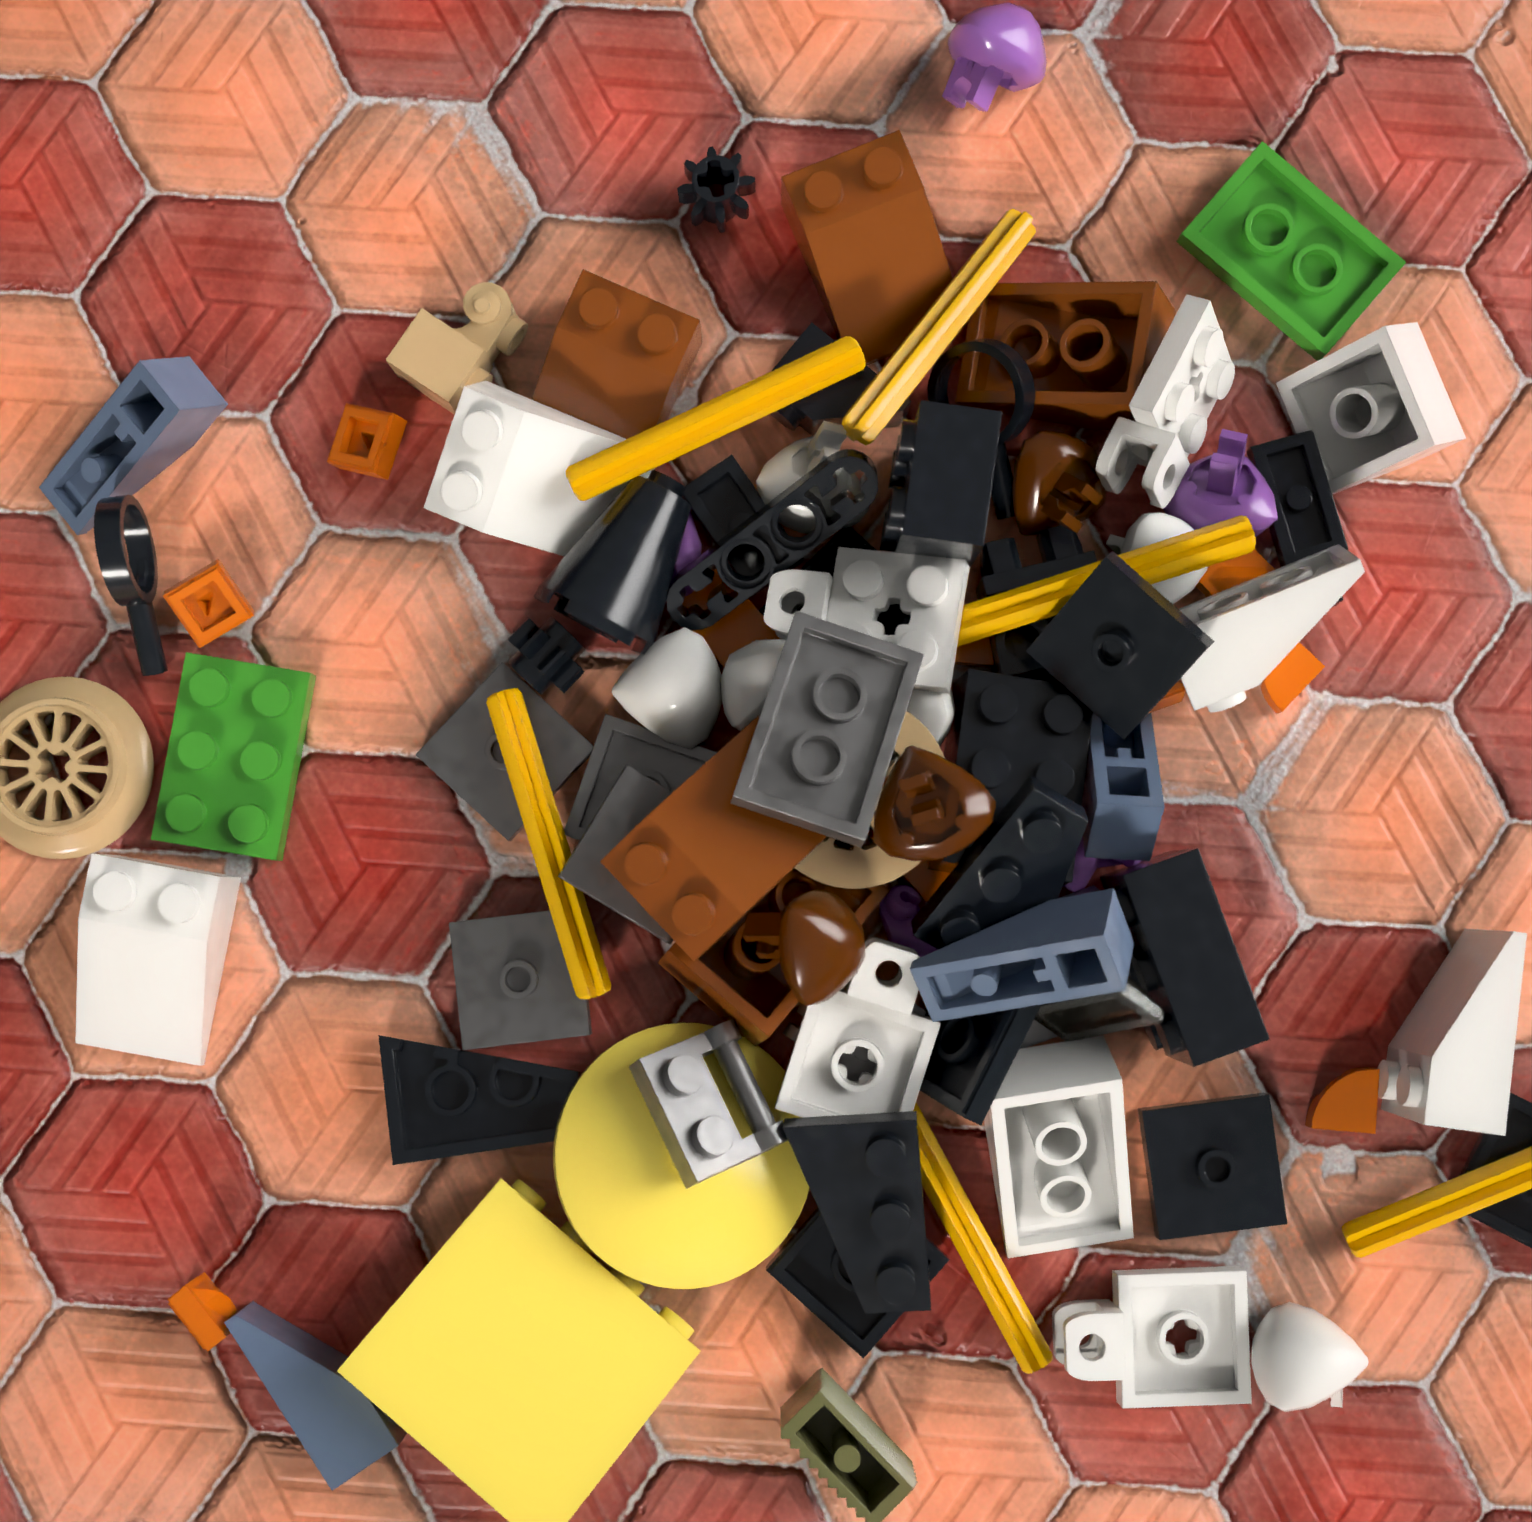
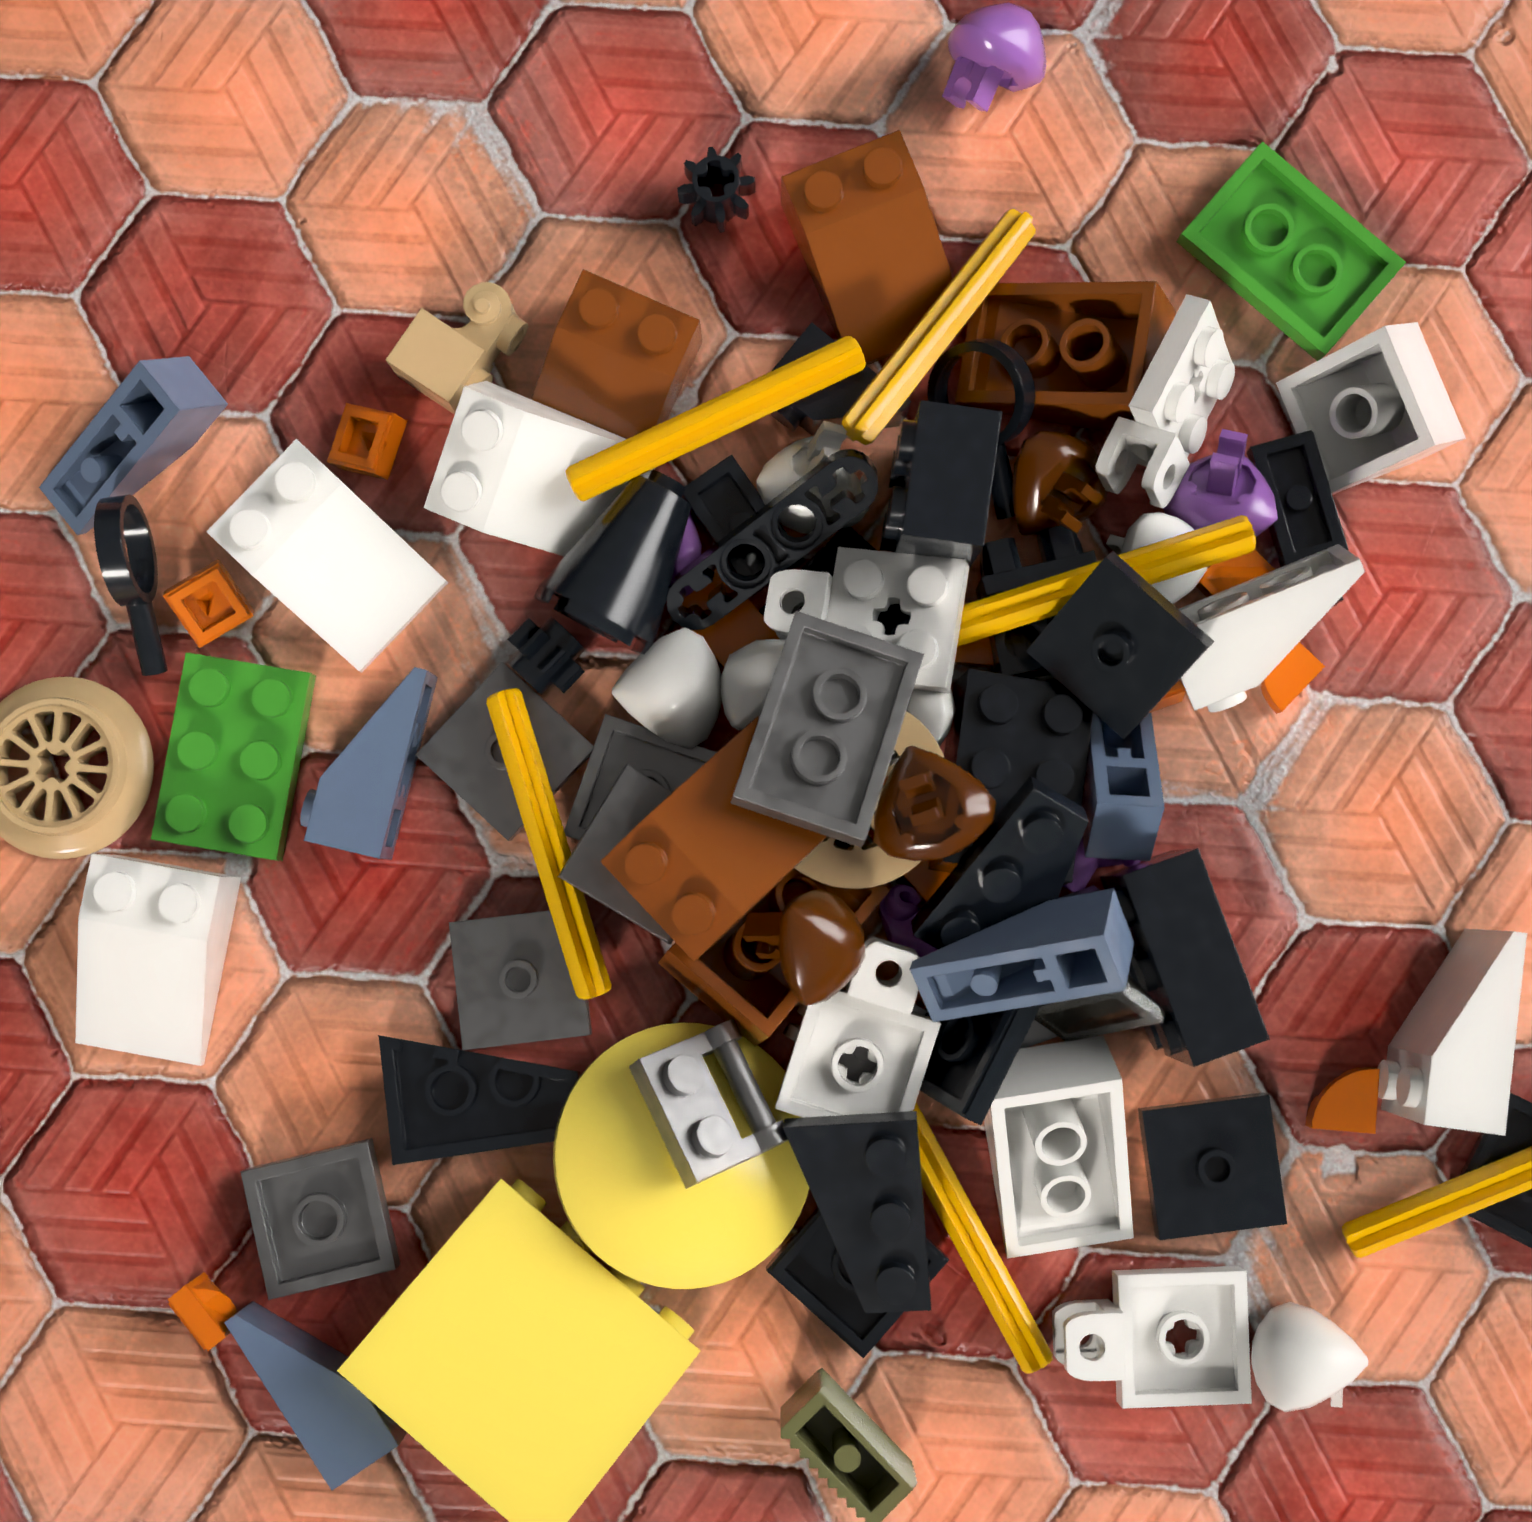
none -> white slope [206,439,448,673]
none -> flat silver plate [241,1138,400,1300]
none -> sand blue slope [300,667,438,860]

